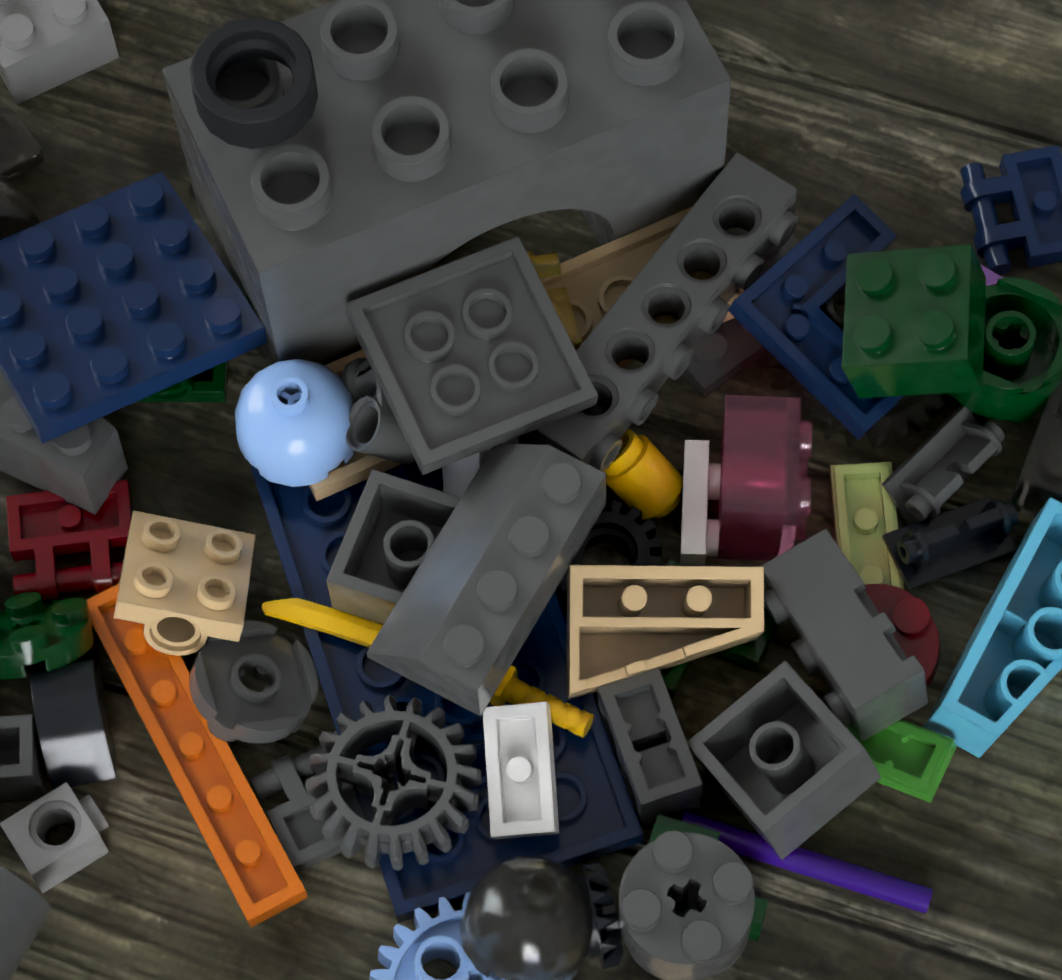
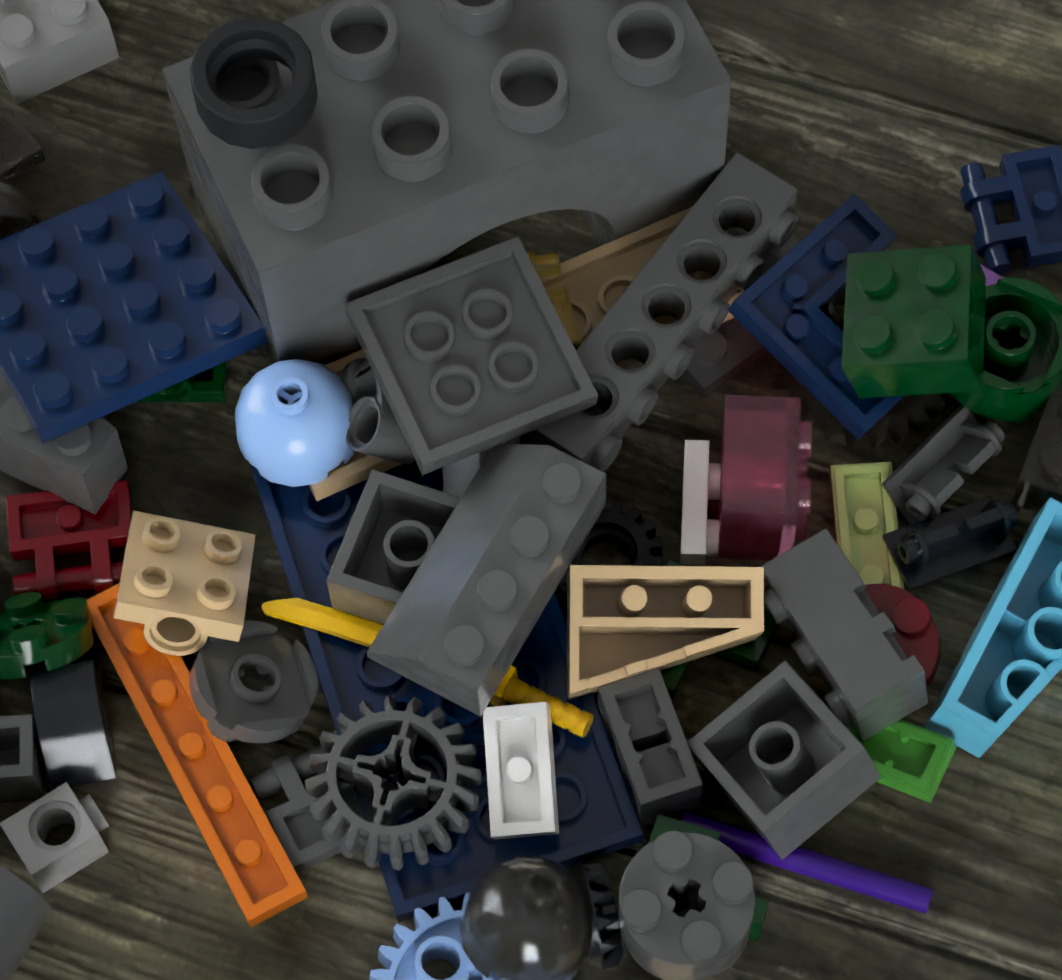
yellow brick [603,429,683,519] -> none

